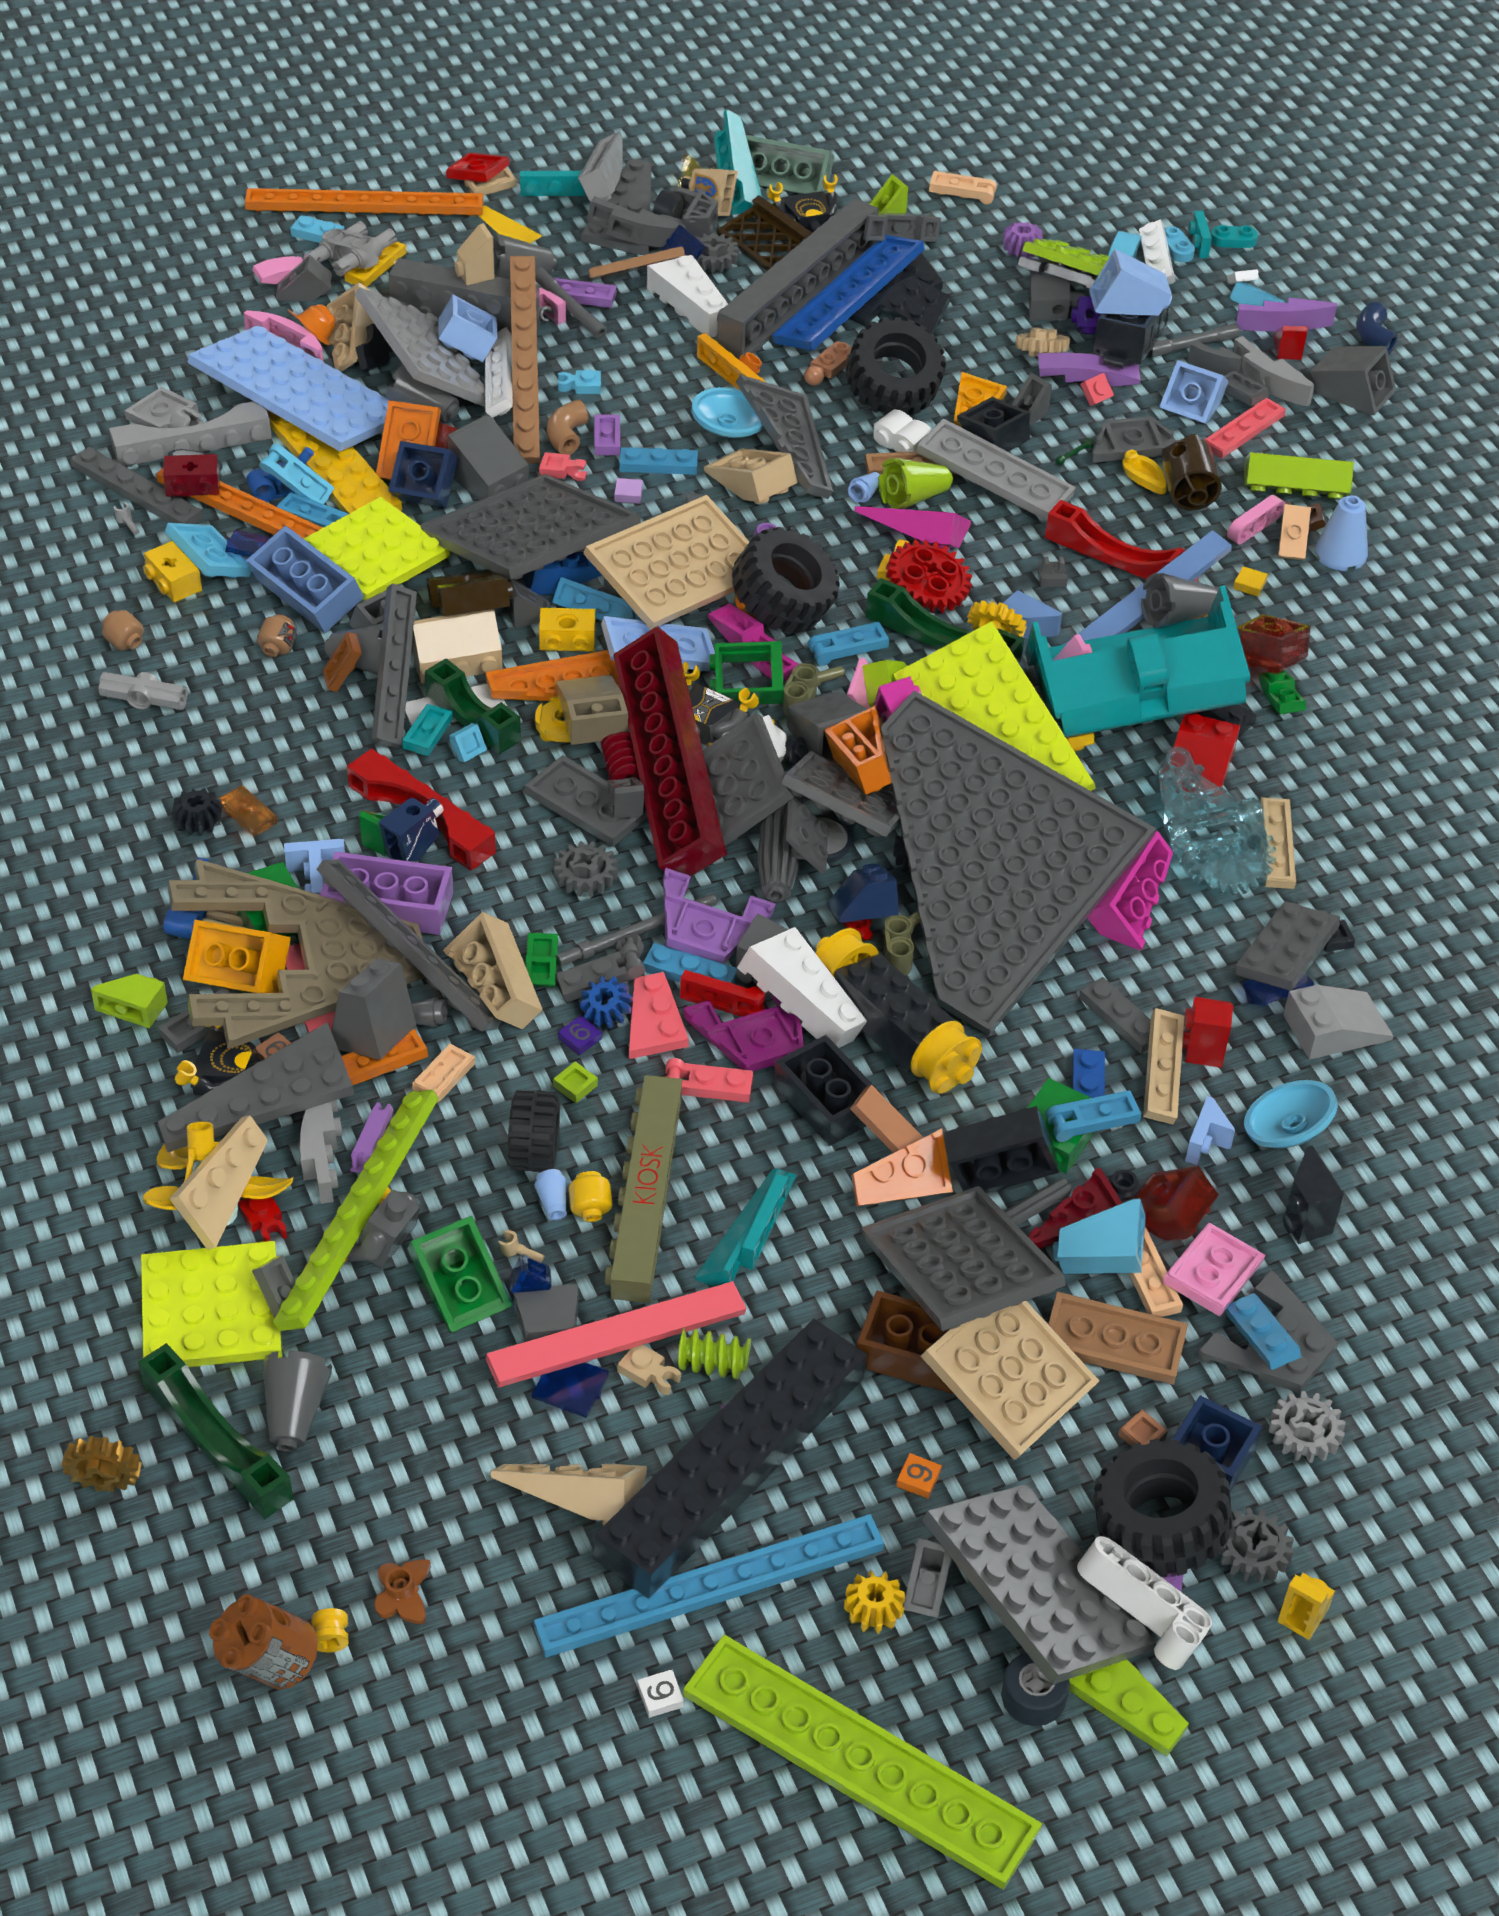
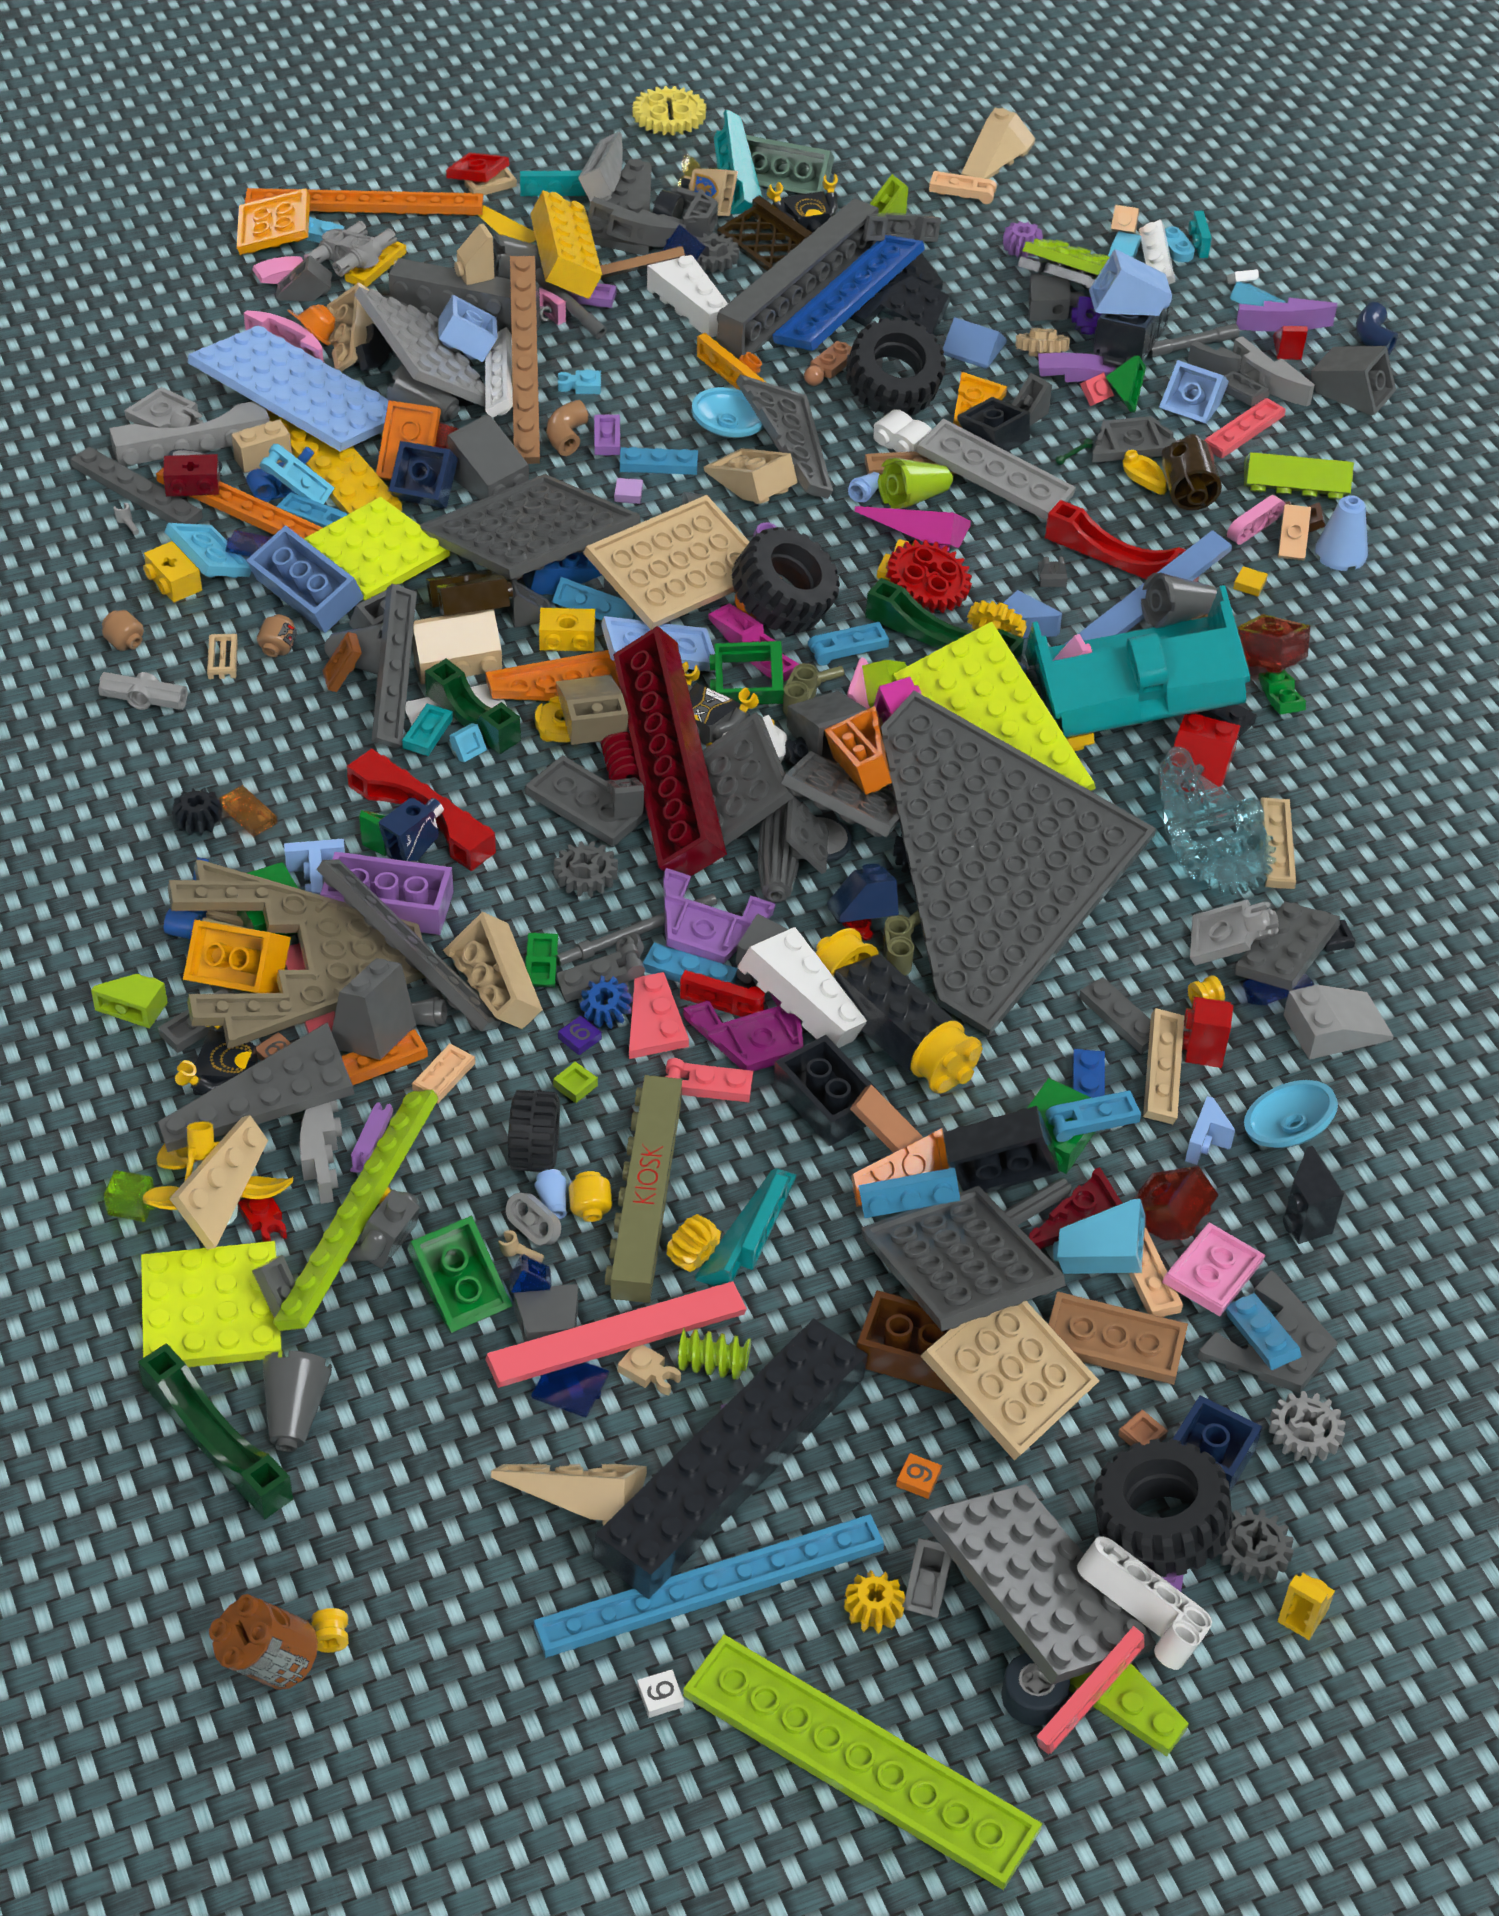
pearl gold gear [61,1436,142,1492] -> none
dark orange animal [374,1559,431,1624] -> none
coral plate [539,452,587,481] -> none
dark pink wedge [1087,830,1173,950] -> none
black plate [1108,1169,1140,1200] -> none
teal plate [1211,225,1258,248] -> none
none -> clear neon green brick [103,1170,156,1222]
none -> tan tile [207,634,238,679]
none -> tan brick [231,419,292,473]
none -> light orange plate [237,188,310,255]
none -> light grey plate [506,1193,561,1245]
none -> yellow brick [530,190,602,299]
none -> light yellow gear [633,86,706,136]
none -> yellow gear [666,1214,721,1272]
none -> dark azure plate [858,1167,960,1218]
none -> medium blue slope [943,317,1007,369]
none -> tan wedge [961,108,1035,179]
none -> coral tile [1036,1626,1145,1755]
none -> green slope [1106,355,1146,413]
none -> light nougat brick [1111,205,1139,234]
none -> yellow wheel [1188,975,1225,1005]
none -> light grey plate [1190,899,1279,966]

